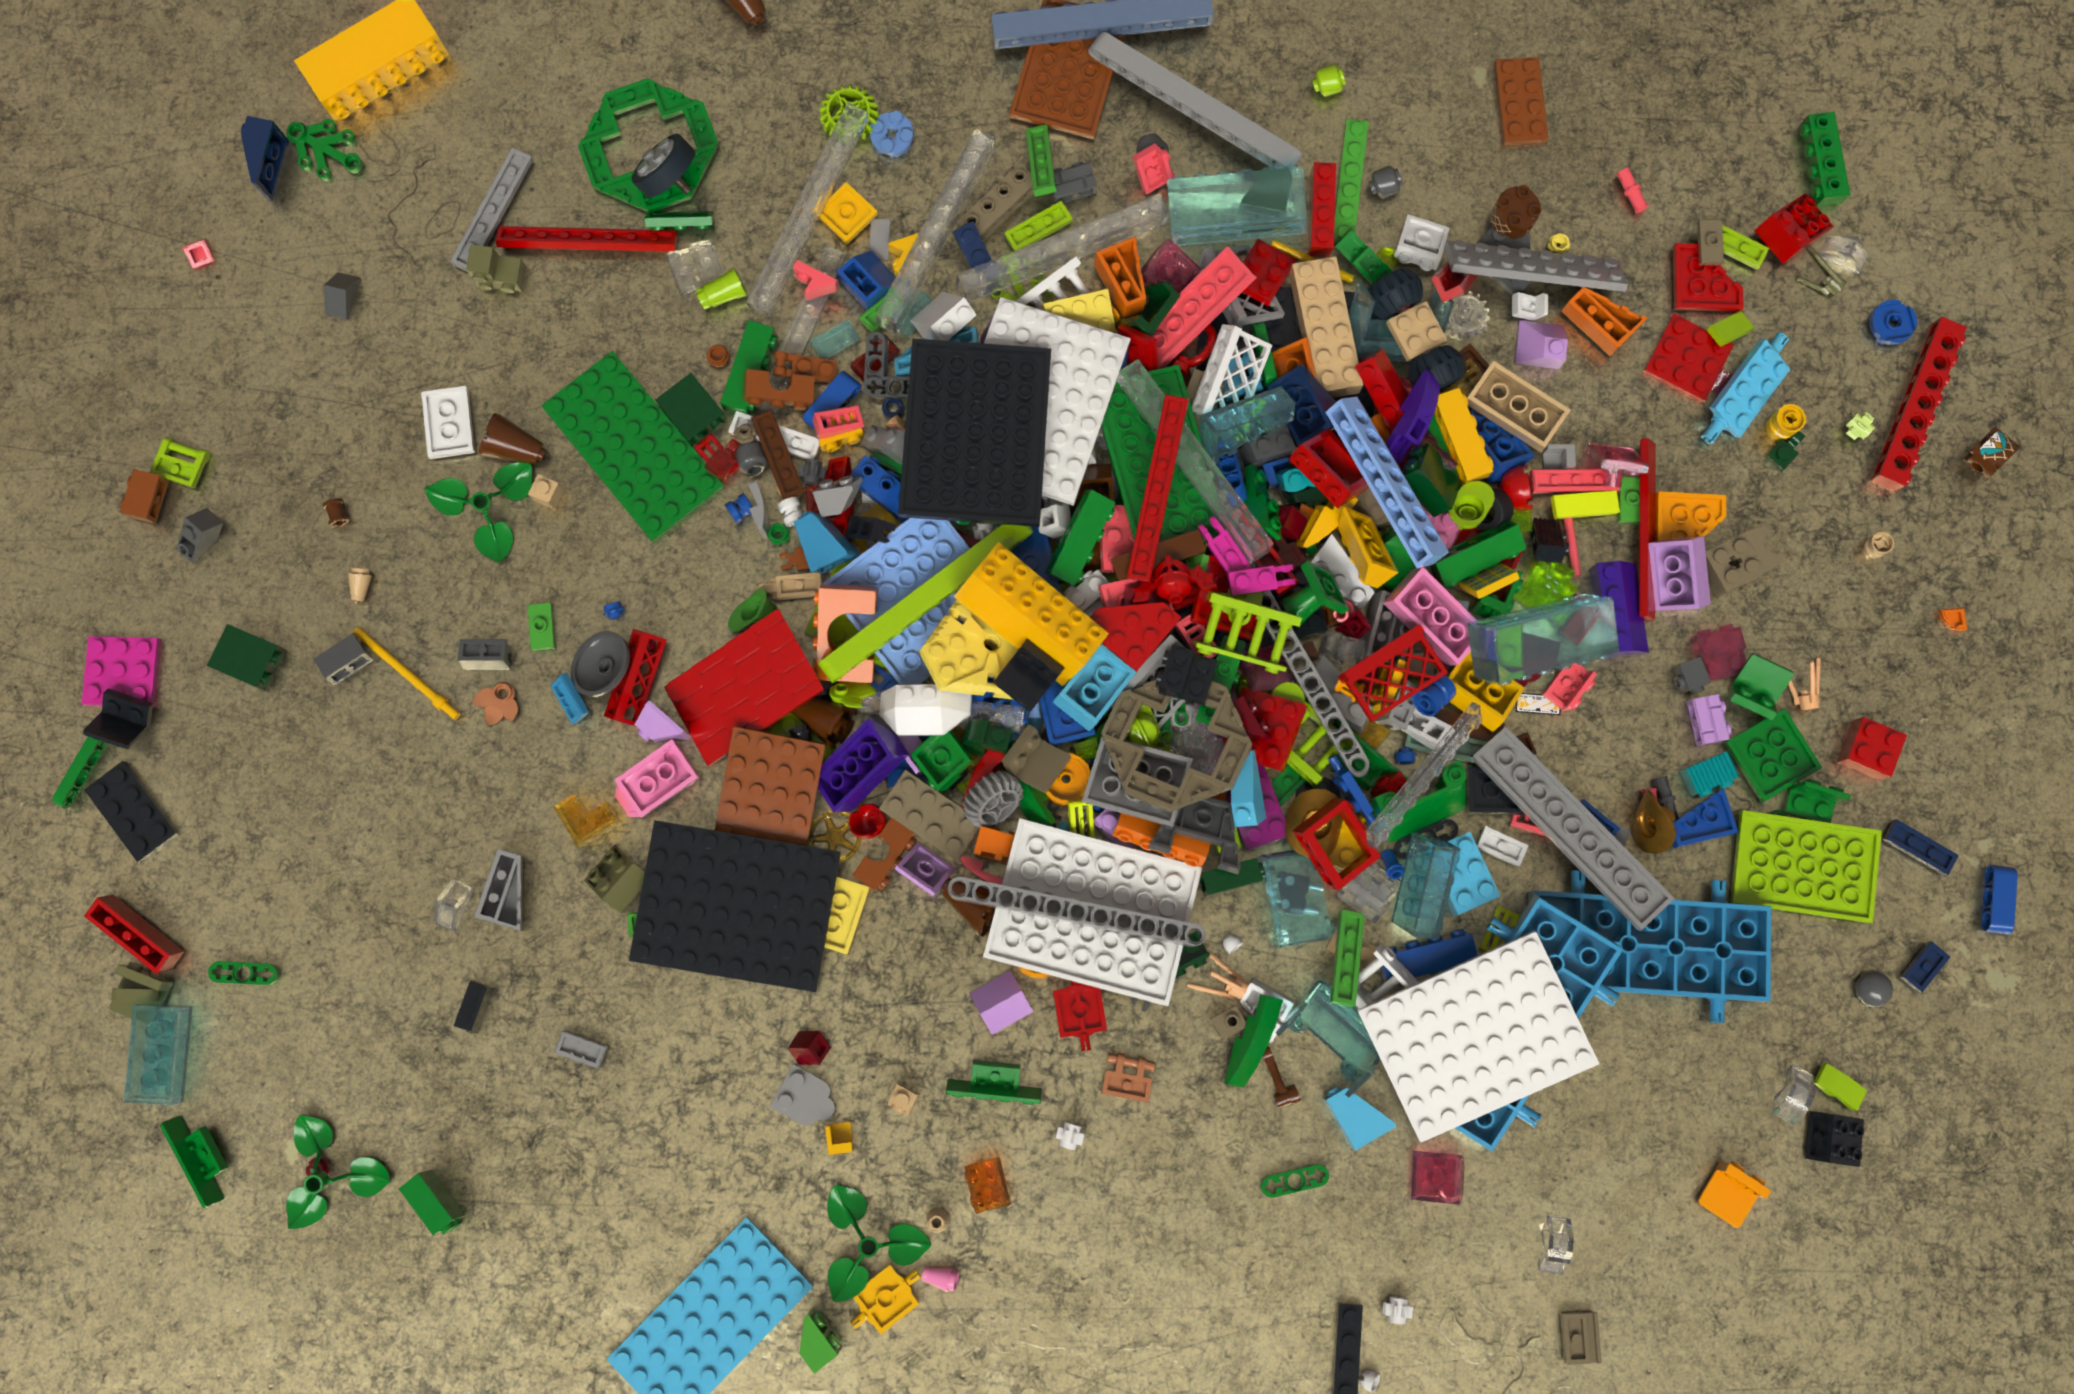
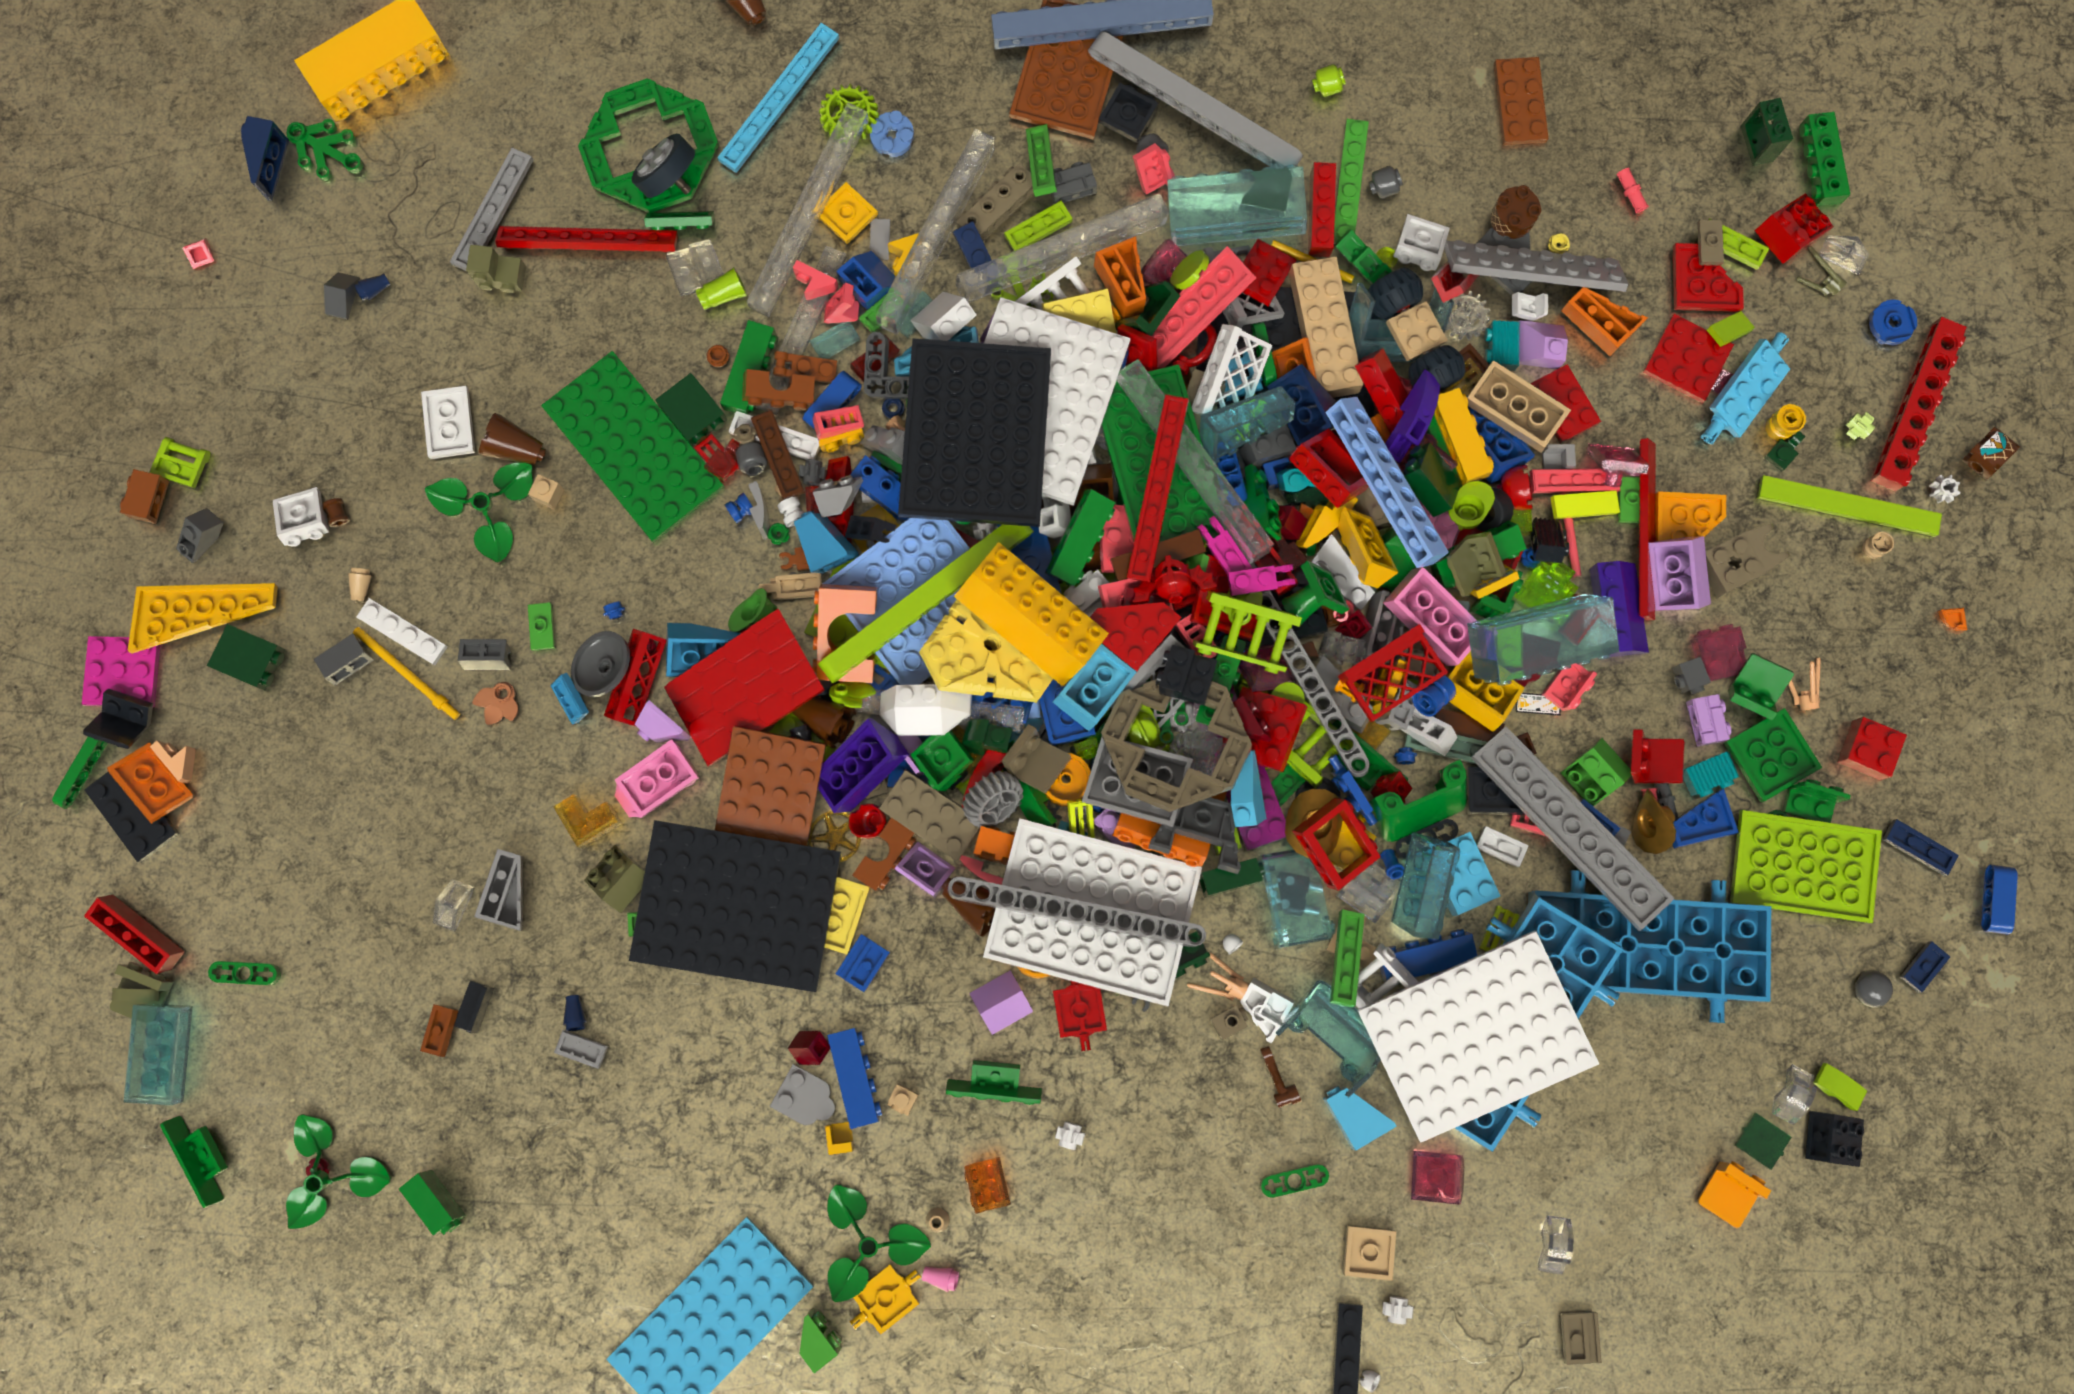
black bracket [993,639,1064,711] -> none
nougat plate [1101,1053,1155,1102] -> none
green slope [1224,994,1283,1088] -> none
clear plate [1366,702,1482,849] -> none
none -> orange plate [107,742,193,824]
none -> yellow wing [128,583,278,654]
none -> light nougat slope [150,741,196,784]
none -> white plate [273,487,329,546]
none -> dark blue cone [354,273,391,301]
none -> white plate [356,598,448,665]
none -> dark orange plate [420,1004,458,1057]
none -> dark blue cone [563,995,587,1031]
none -> dark azure wedge [666,623,741,677]
none -> medium azure plate [717,23,839,173]
none -> coral slope [824,283,859,324]
none -> blue brick [827,1028,883,1129]
none -> blue plate [835,934,890,993]
none -> black plate [1098,83,1158,143]
none -> lime tile [1170,250,1209,290]
none -> tan plate [1343,1225,1396,1281]
none -> olive bracket [1447,532,1506,597]
none -> teal brick [1484,320,1520,371]
none -> blue plate [1521,547,1542,569]
none -> red plate [1530,364,1601,444]
none -> bright green slope [1561,738,1632,806]
none -> red bracket [1631,729,1685,783]
none -> clear green piece [1734,1113,1792,1170]
none -> dark green window [1741,98,1793,166]
none -> lime tile [1757,475,1942,537]
none -> white gear [1929,475,1961,503]

